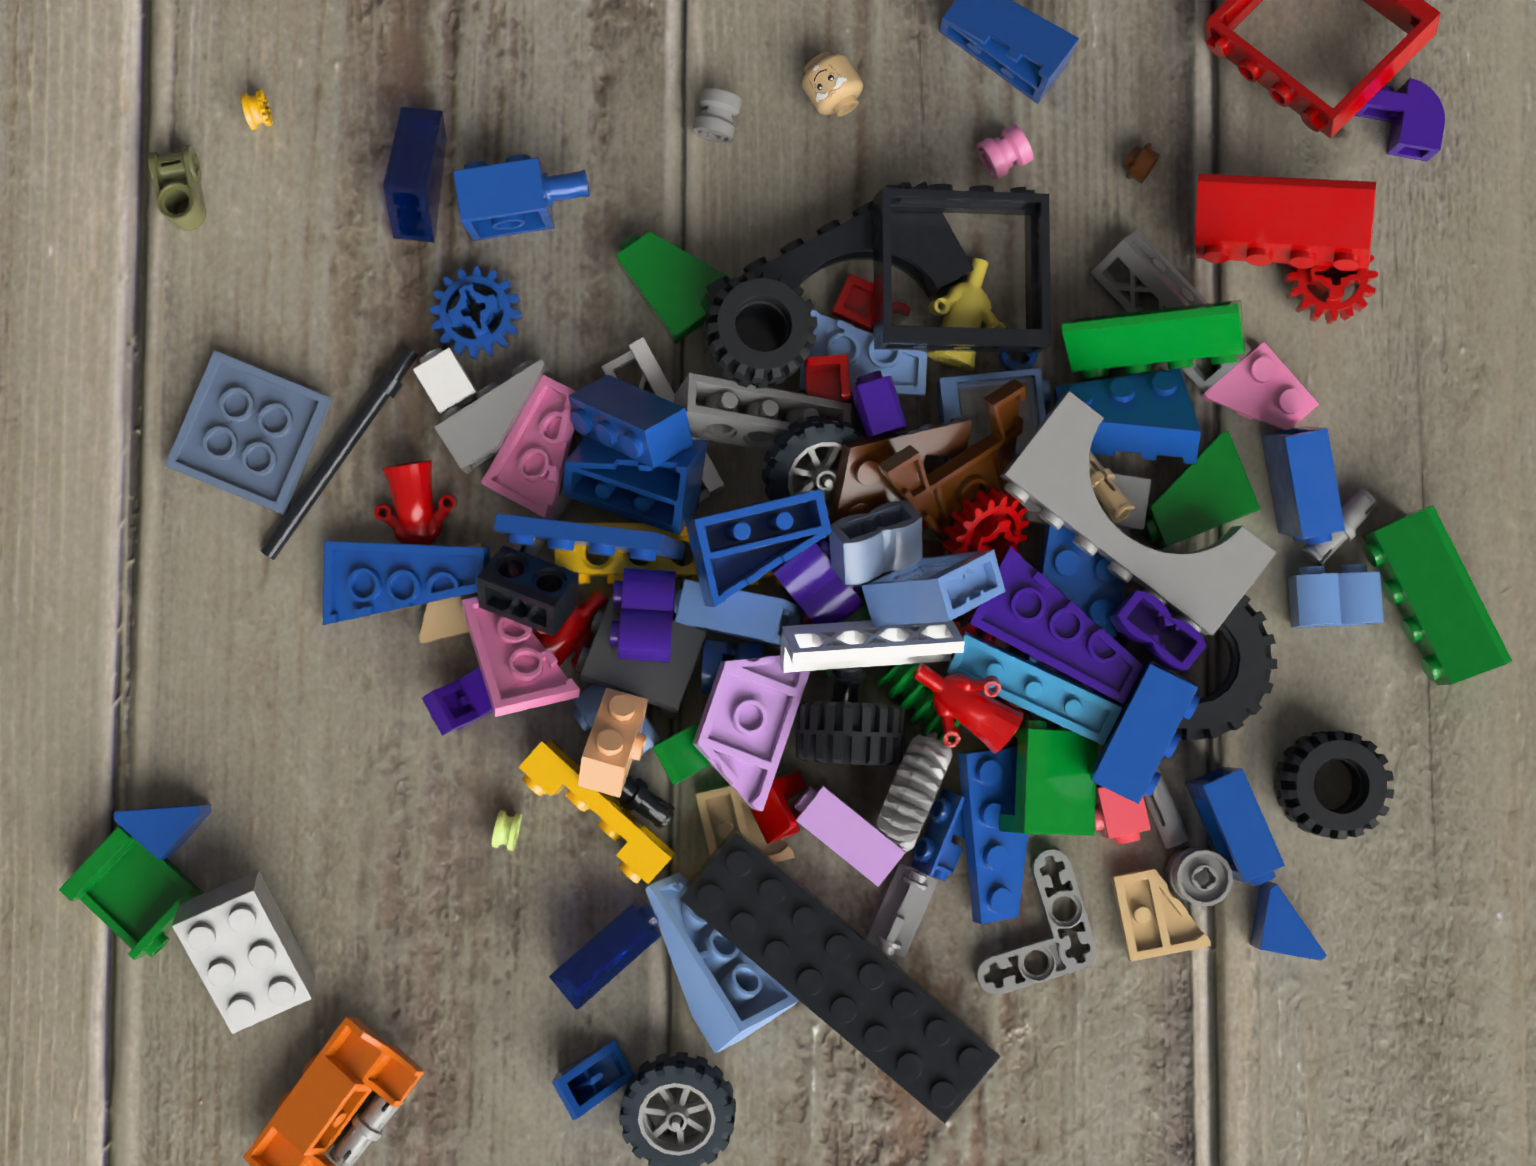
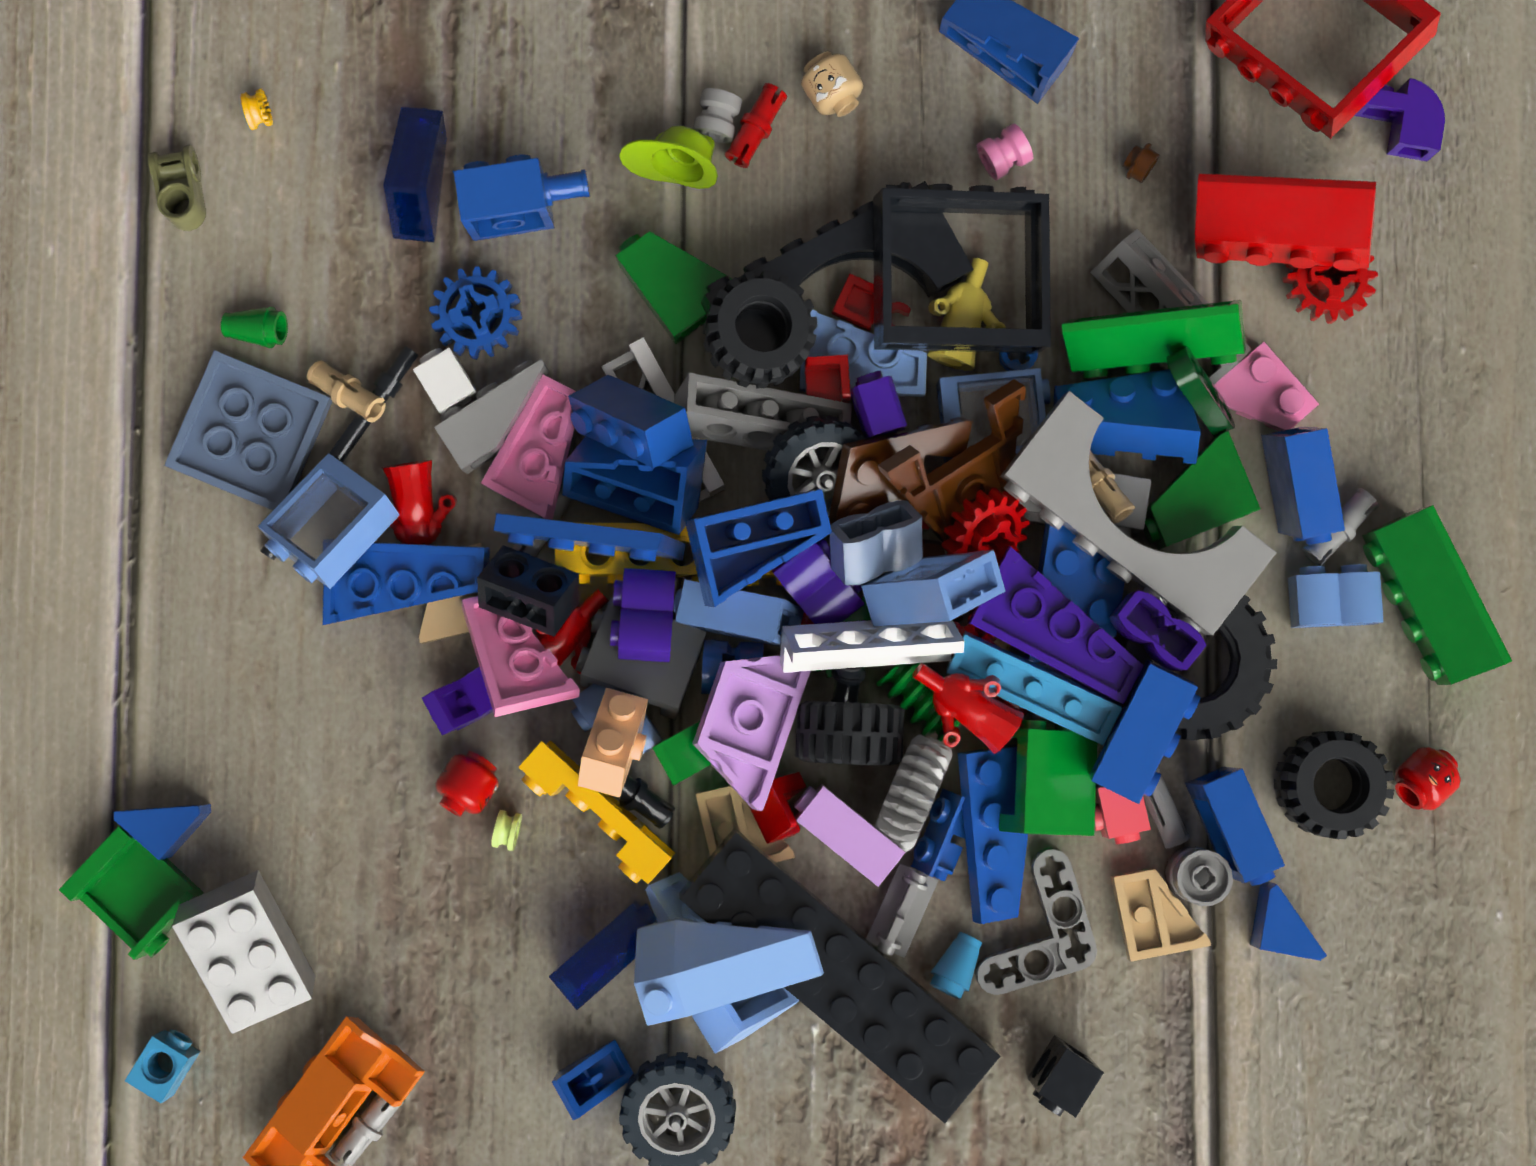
none -> dark azure brick [125,1029,201,1103]
none -> green cone [221,306,288,348]
none -> medium blue window [258,453,400,589]
none -> tan pin [307,360,386,422]
none -> red head [435,751,499,817]
none -> lime piece [619,125,718,189]
none -> light blue wedge [634,918,824,1026]
none -> red pin [724,83,788,168]
none -> dark azure cone [930,932,982,1000]
none -> black brick [1027,1035,1104,1118]
none -> dark green beam [1167,347,1235,437]
none -> red head [1395,747,1461,810]

